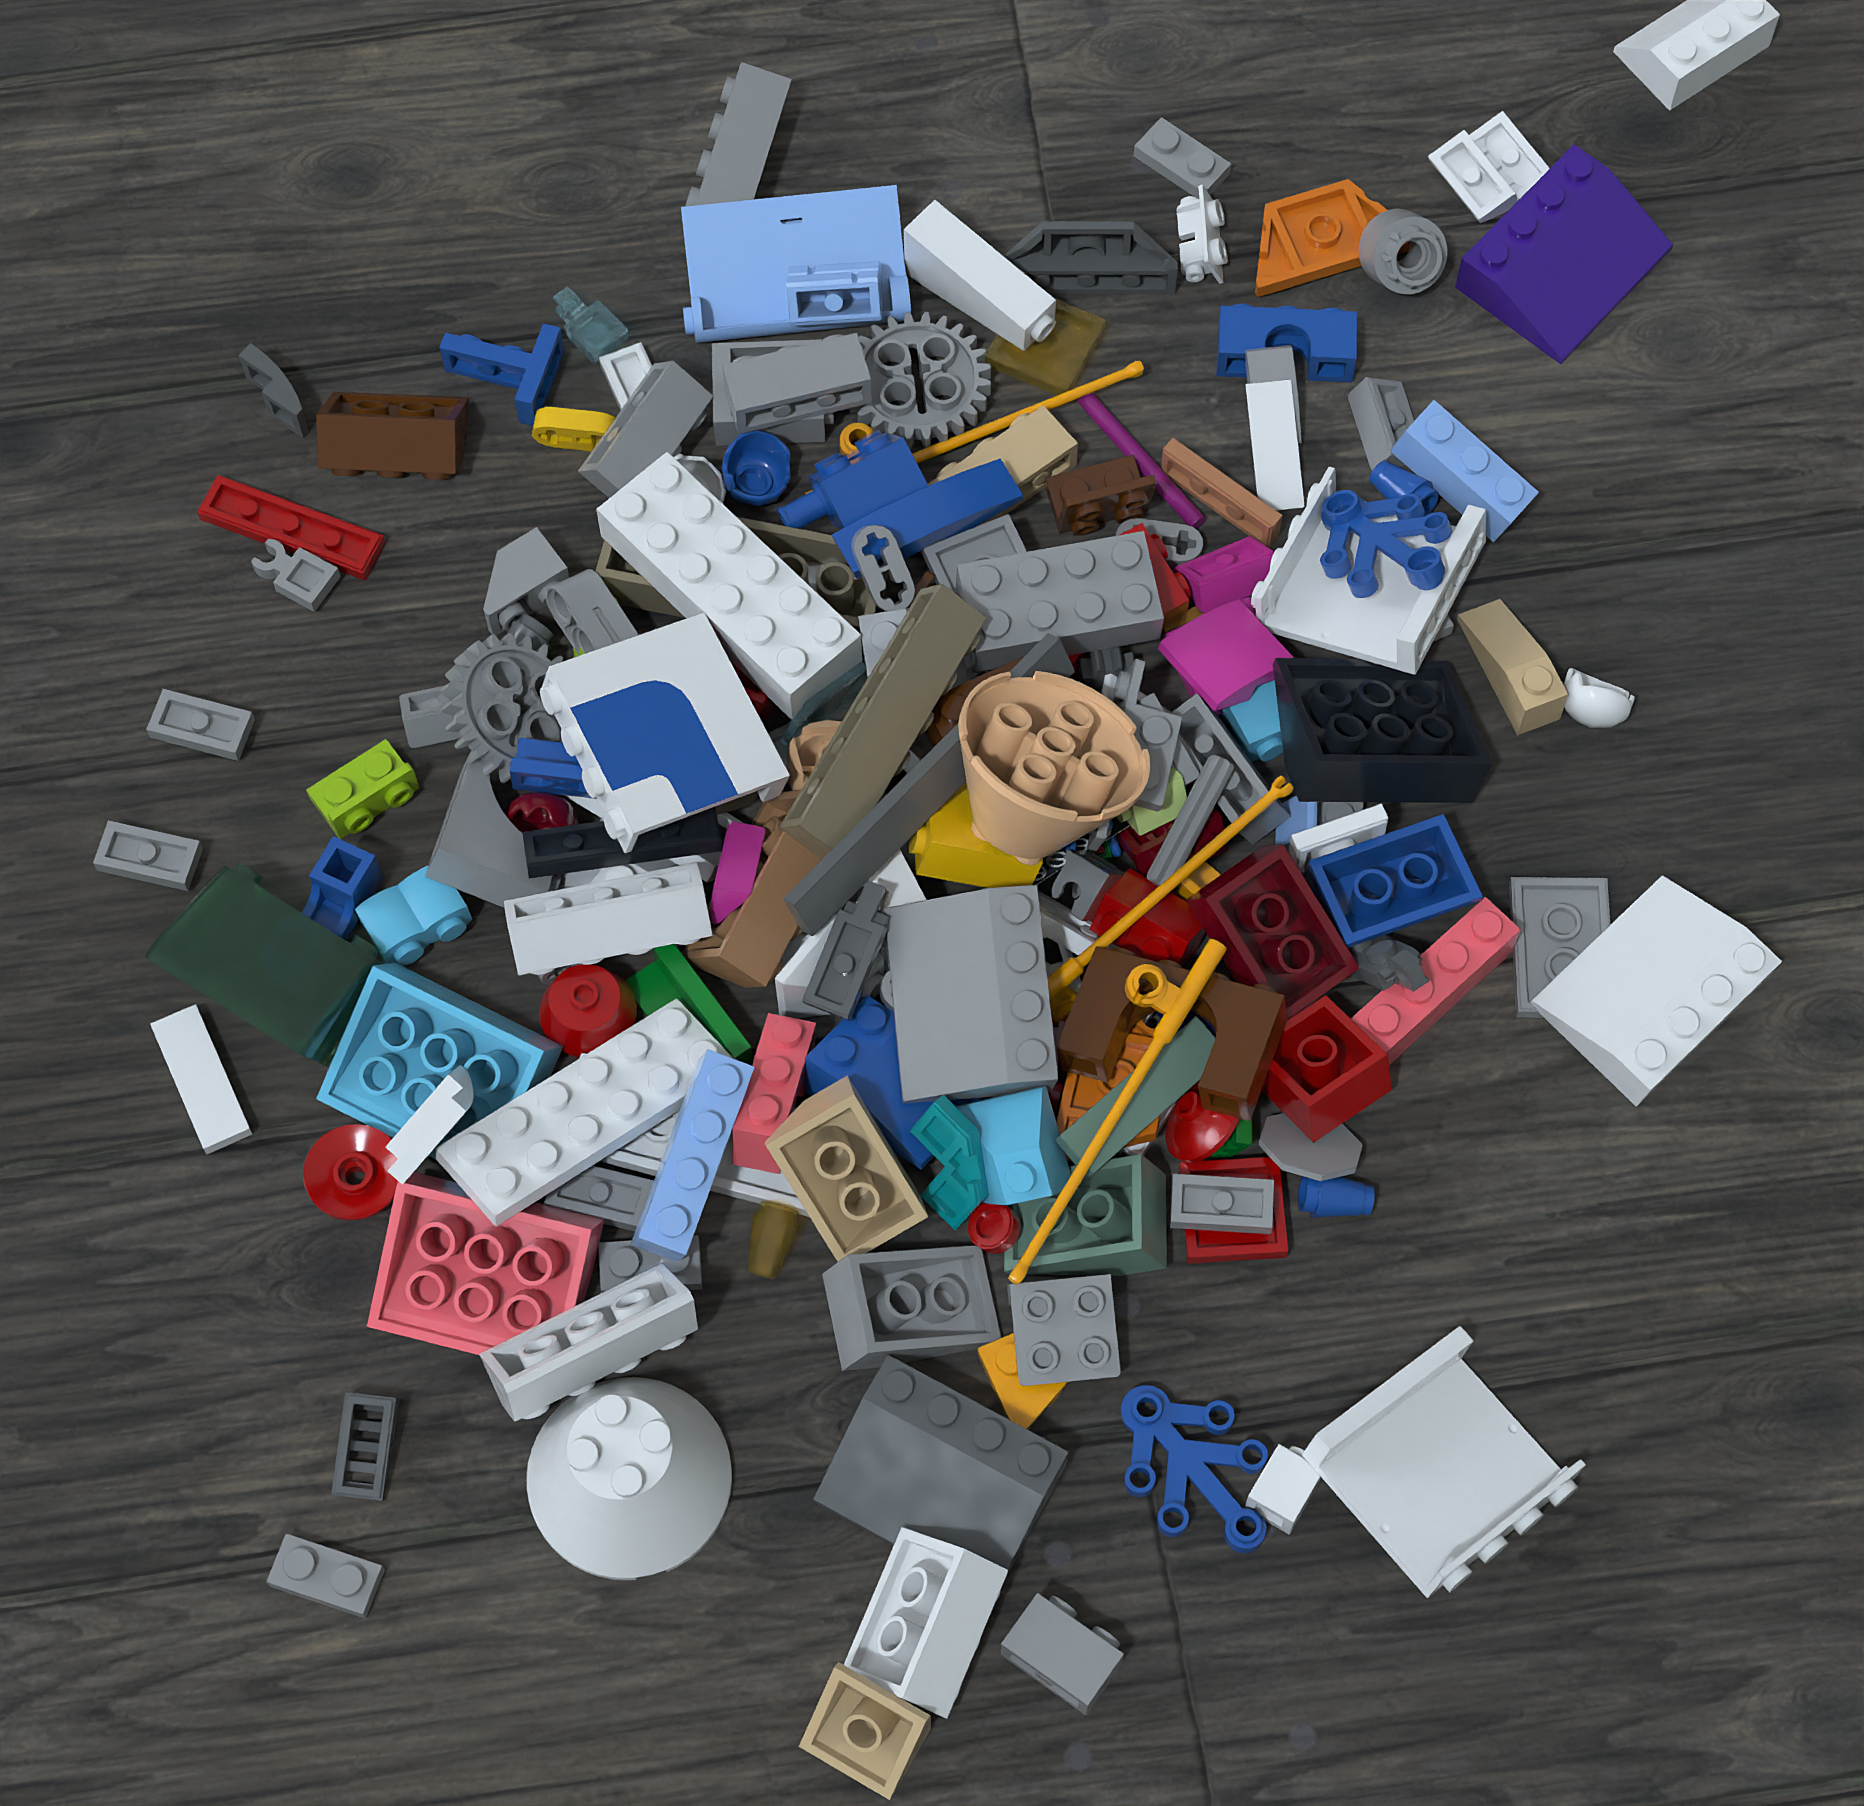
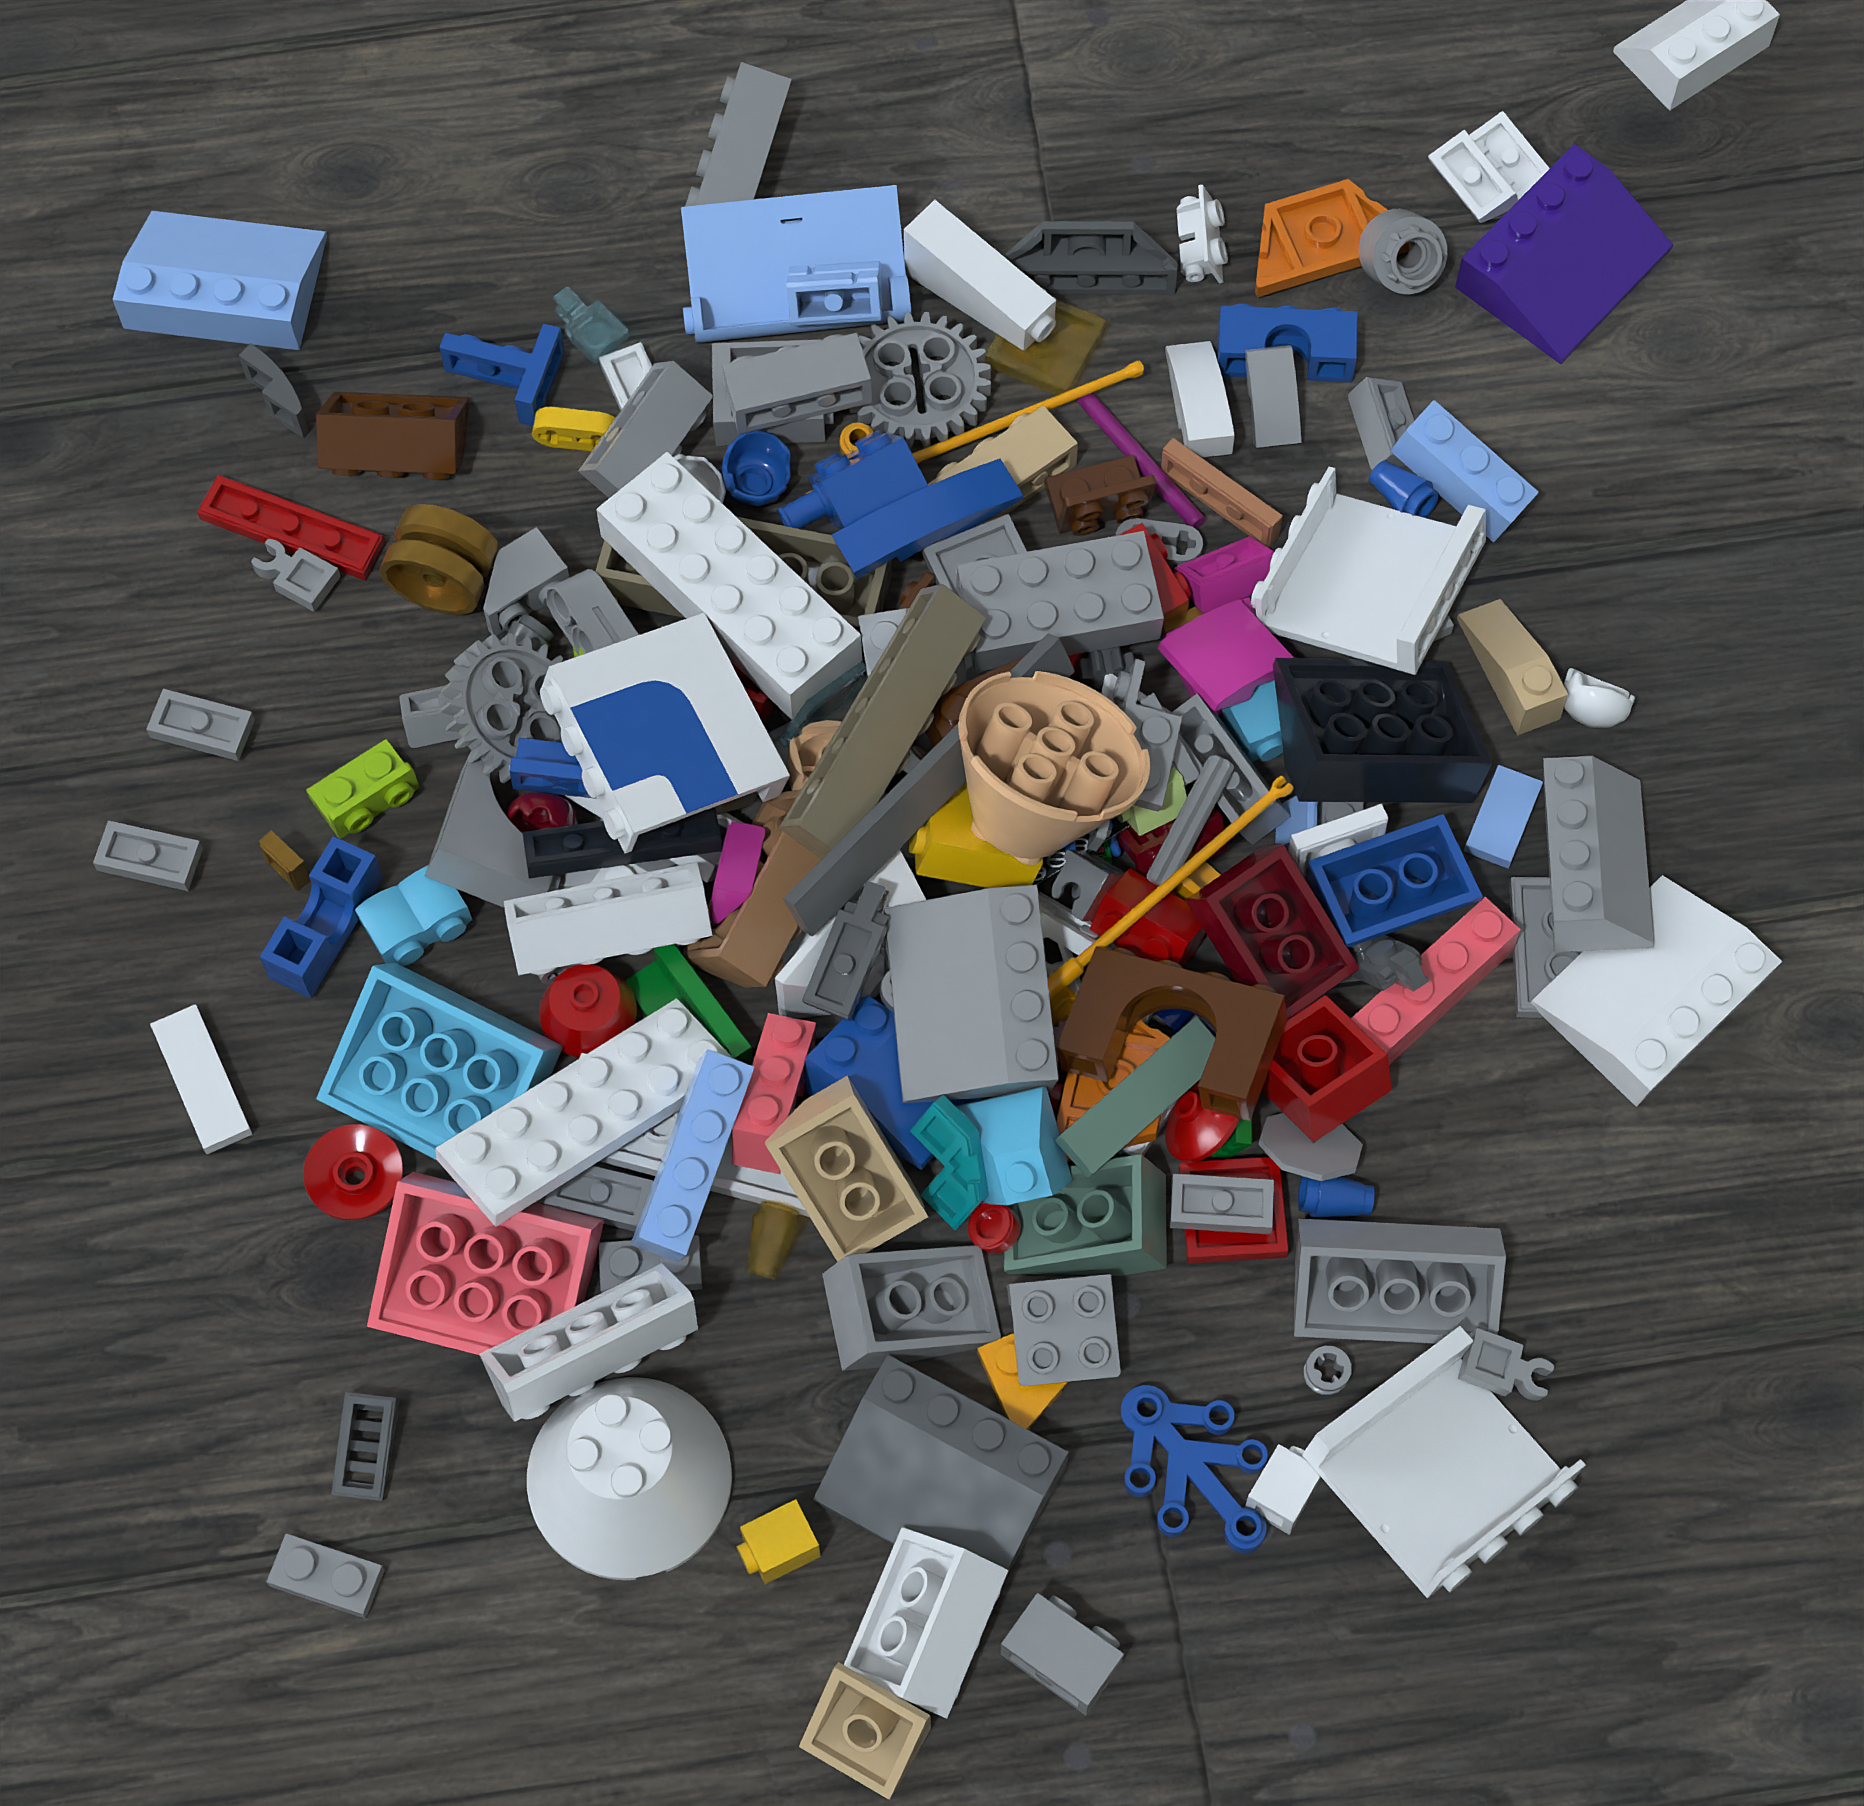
clear green windscreen [145,862,385,1067] -> none
white slope [386,1065,474,1185] -> none
light grey beam [851,524,915,611] -> none
light orange piece [1008,939,1227,1285] -> none
light grey plate [1133,117,1231,199] -> none
white sticker [1246,380,1305,510] -> none
blue plant [1320,490,1452,598] -> none
none -> light blue slope [113,211,327,350]
none -> pearl gold tile [259,830,311,891]
none -> pearl gold wheel [379,504,499,615]
none -> yellow brick [736,1499,821,1584]
none -> white slope [1165,341,1235,457]
none -> light grey slope [1294,1219,1506,1344]
none -> light grey bush [1304,1346,1351,1395]
none -> light grey plate [1458,1328,1554,1401]
none -> light blue tile [1464,765,1543,869]
none -> light grey slope [1543,756,1654,952]

